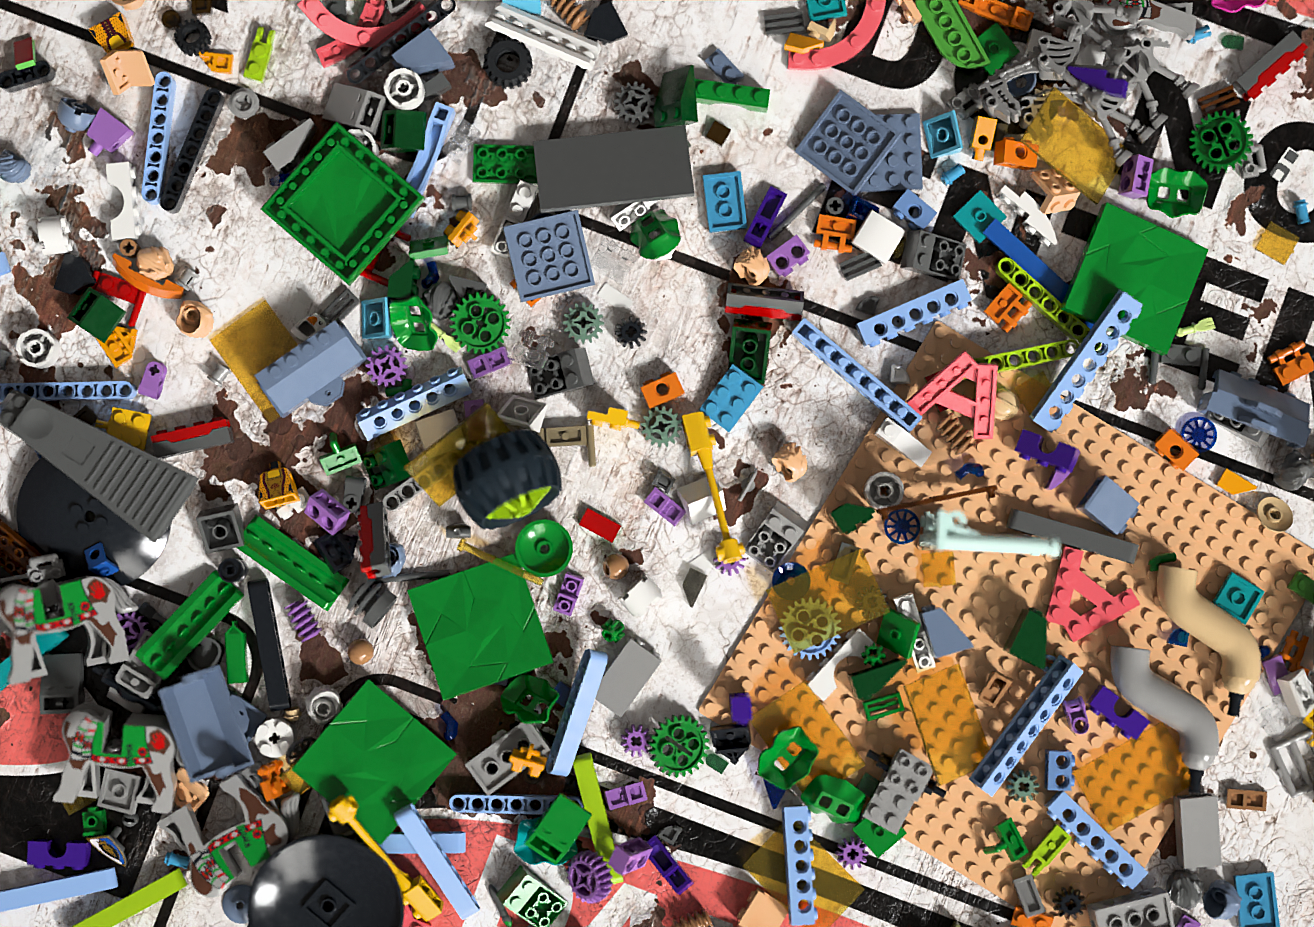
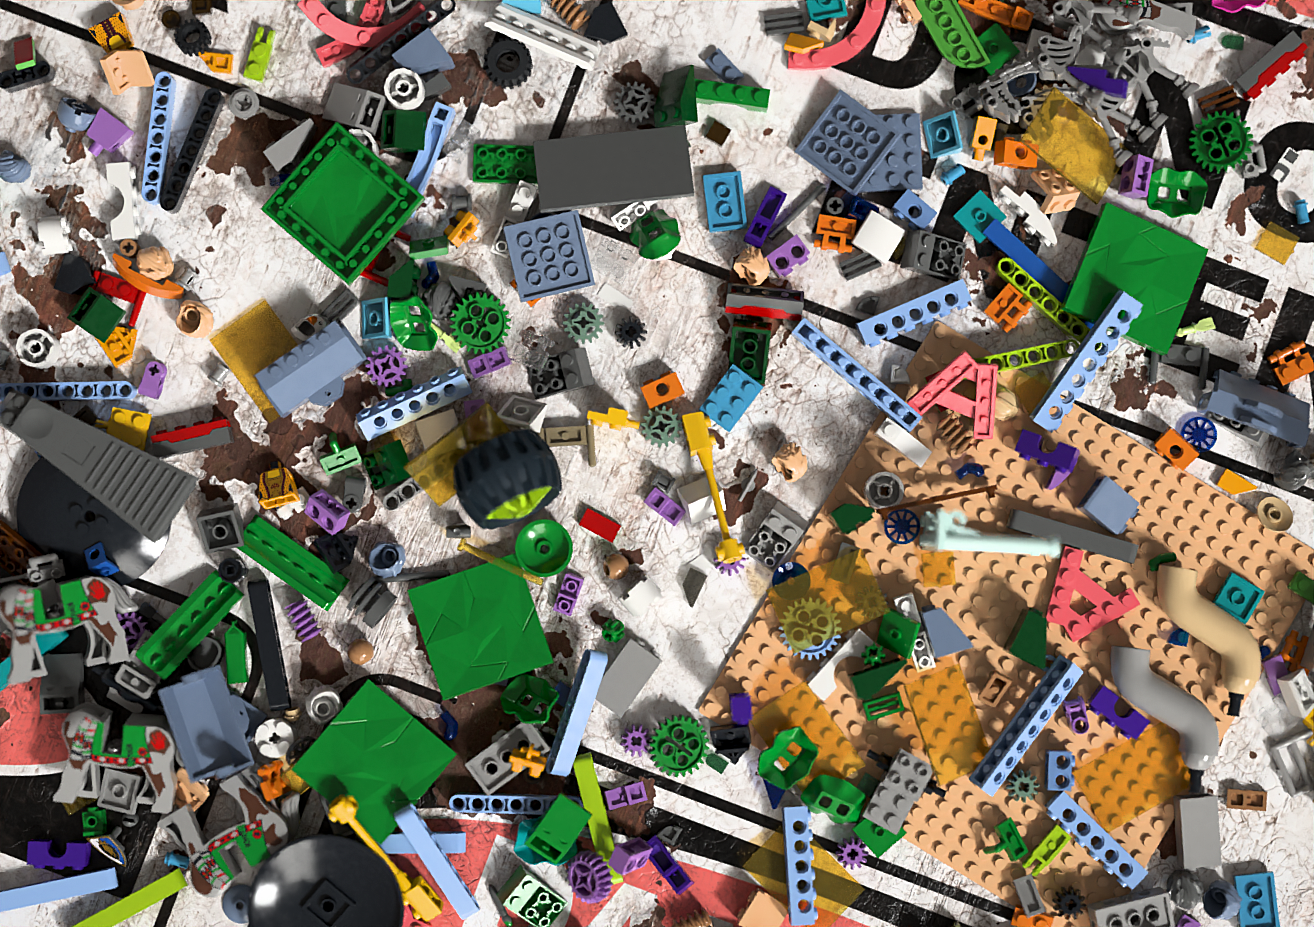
dark grey piece [358,502,391,579] -> none

